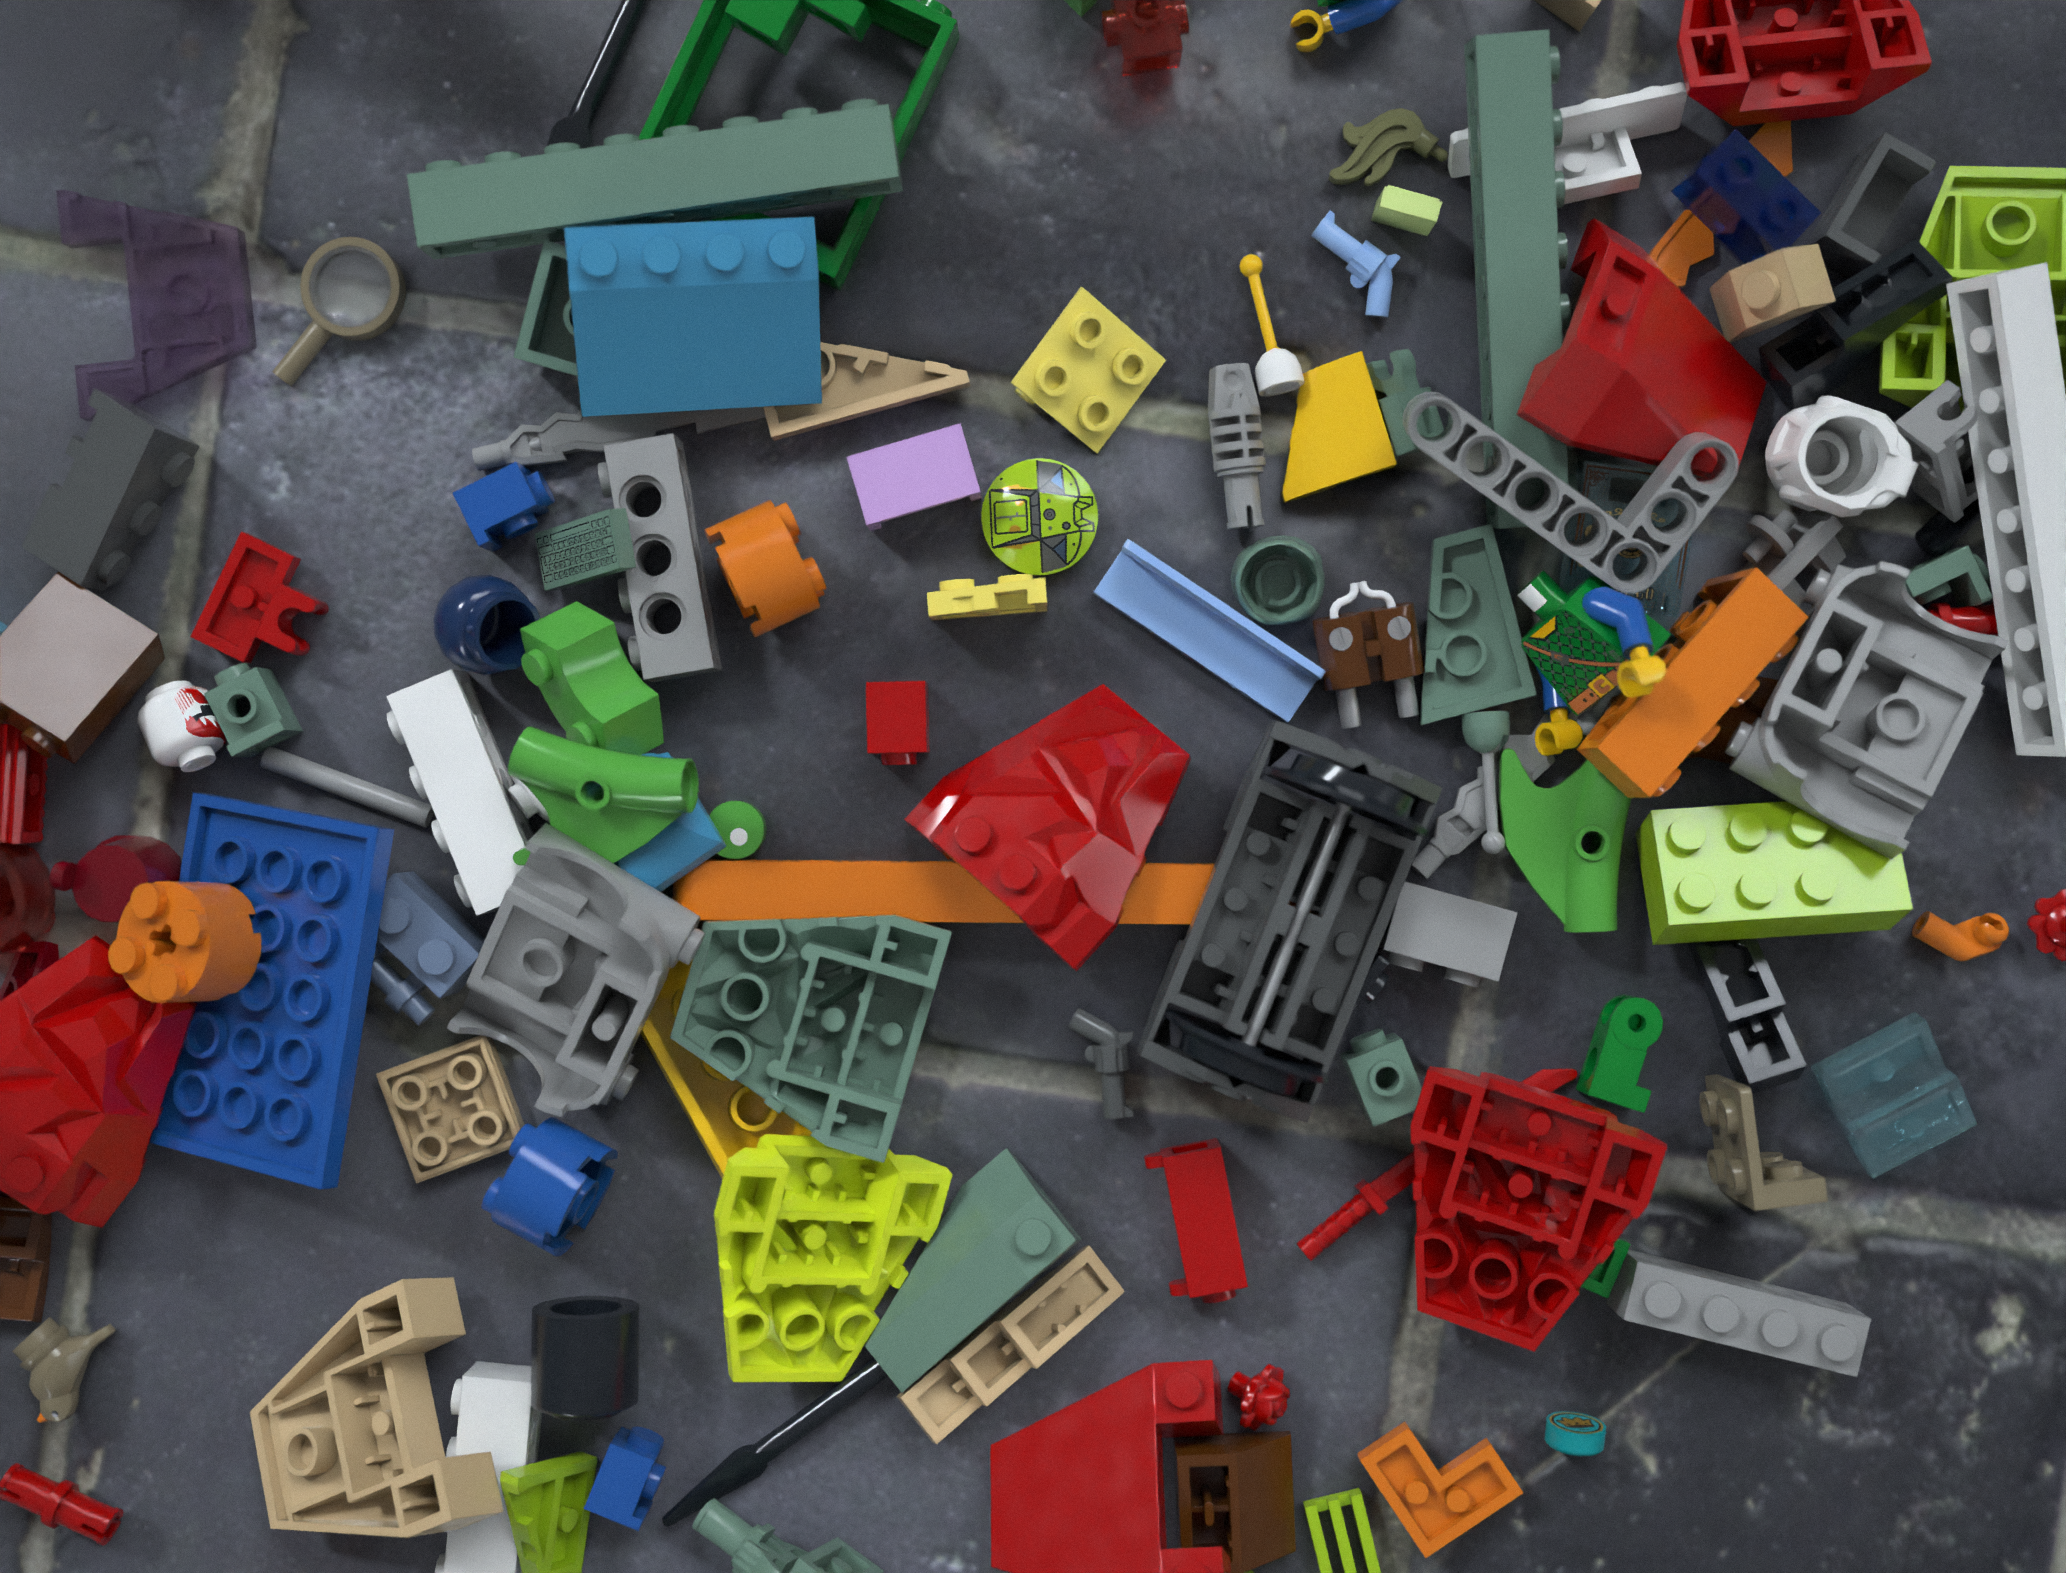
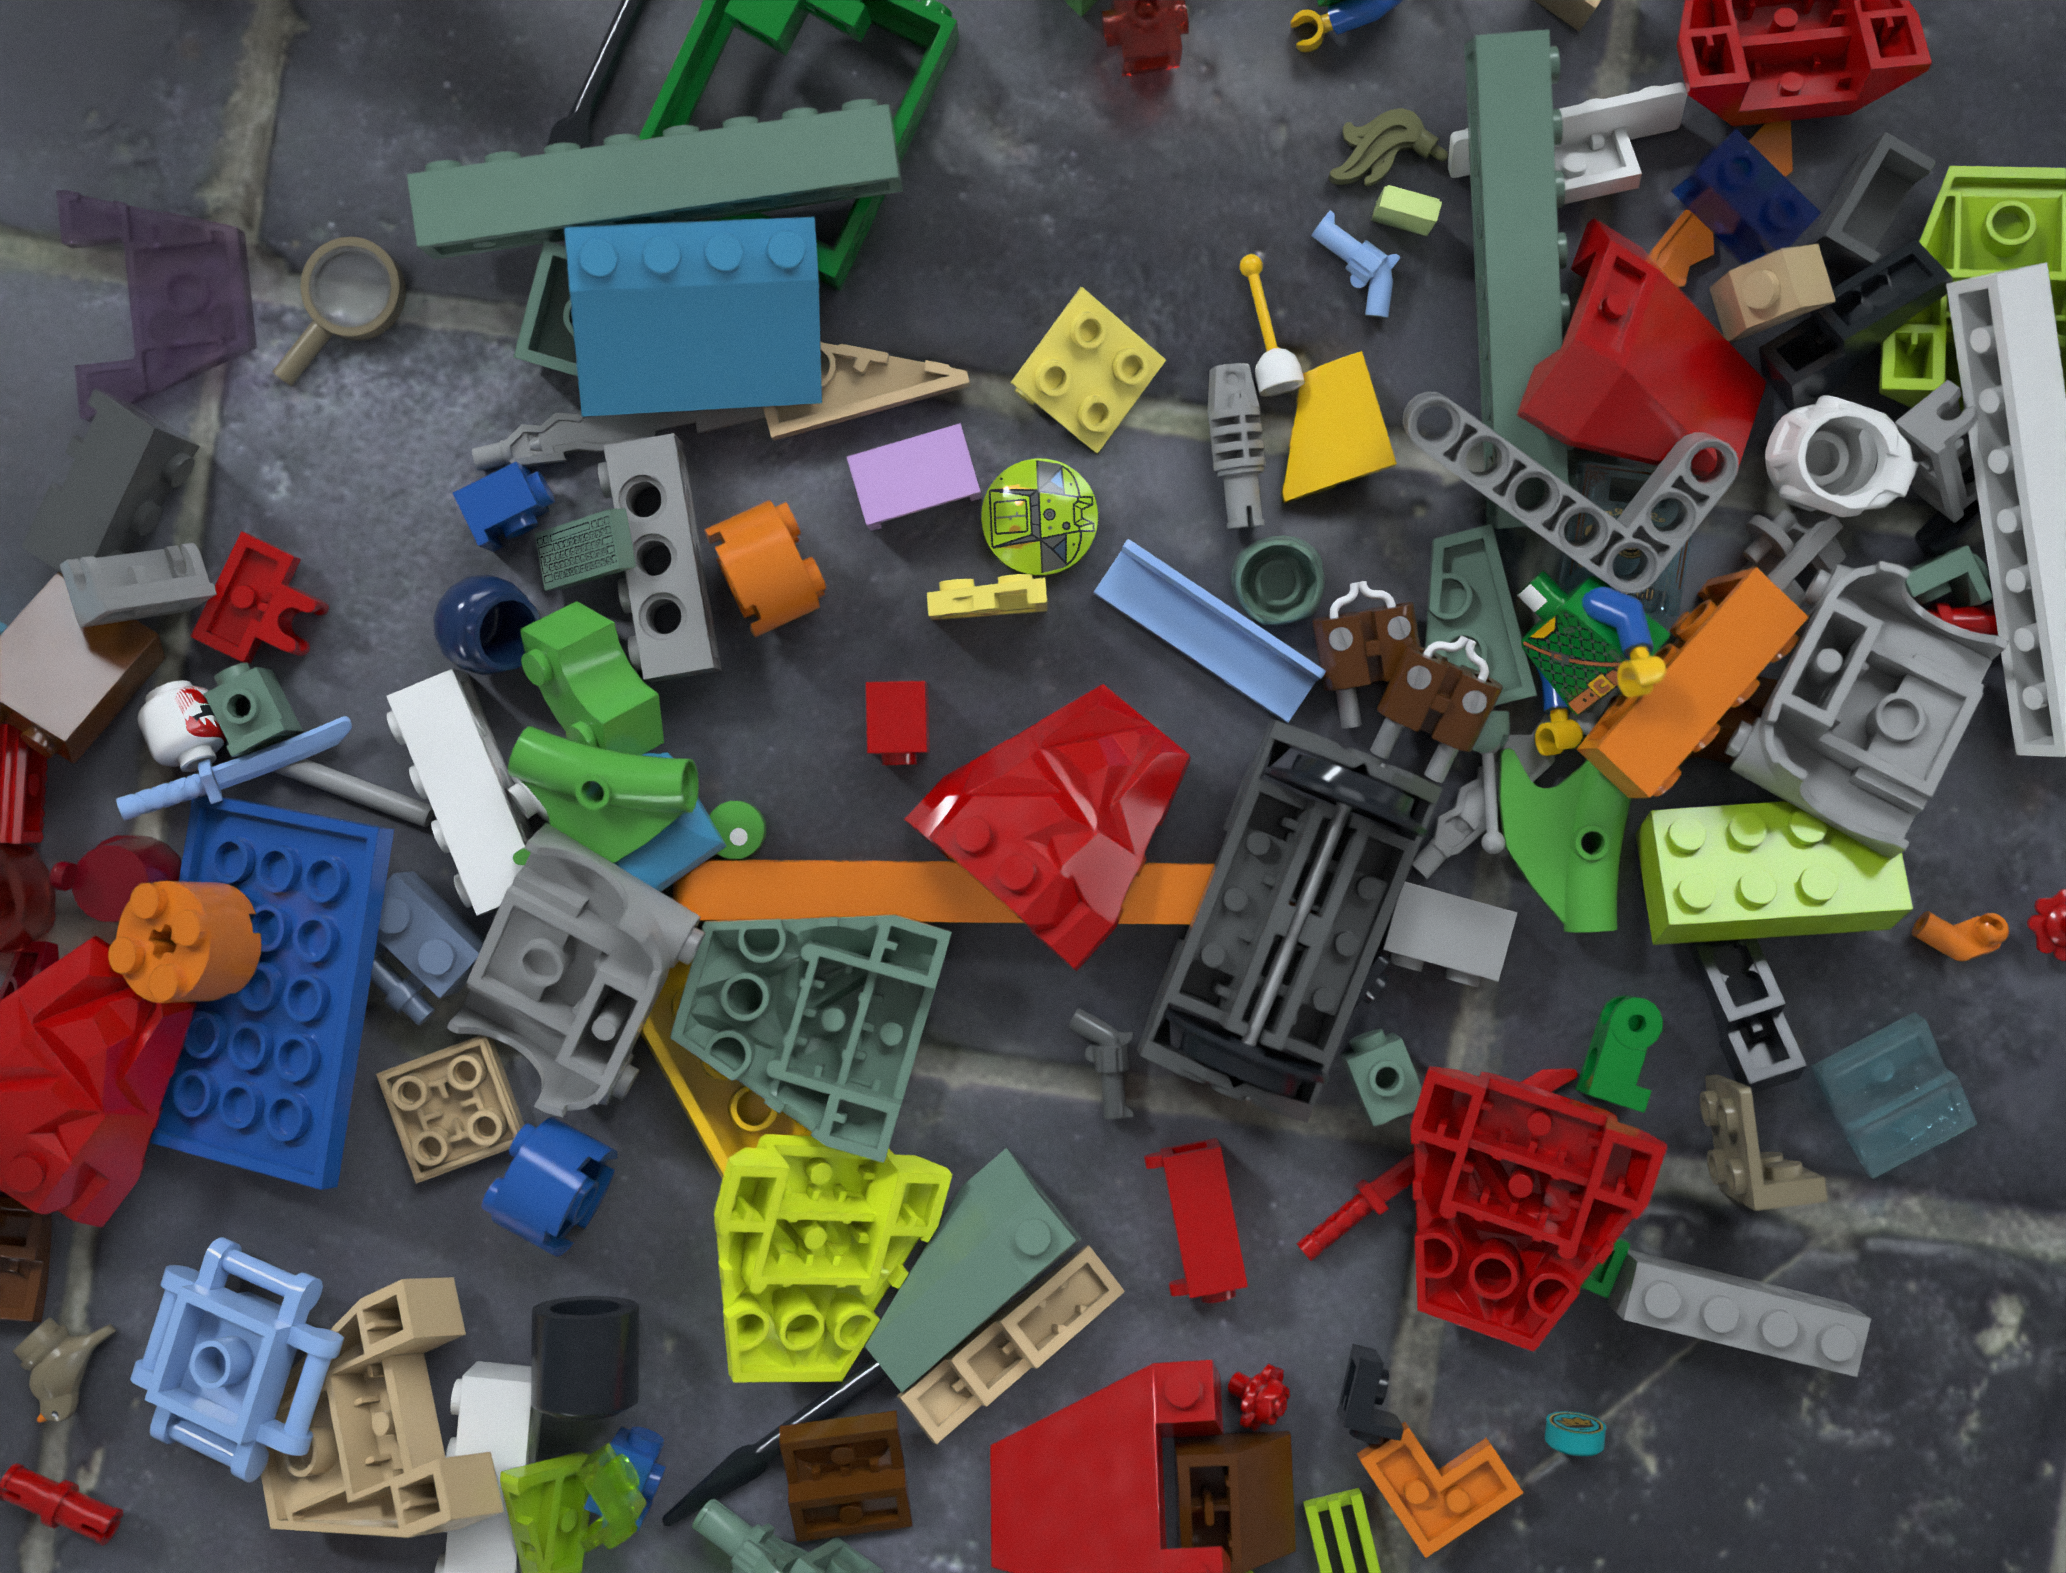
sand green plate [1366,349,1444,456] -> none
none -> light grey hinge [60,543,217,628]
none -> light blue sword [116,716,352,821]
none -> light blue brick [130,1237,344,1482]
none -> clear neon green bracket [577,1443,647,1553]
none -> reddish brown slope [779,1410,913,1542]
none -> black bracket [1337,1344,1404,1444]
none -> reddish brown piece [1370,636,1503,783]

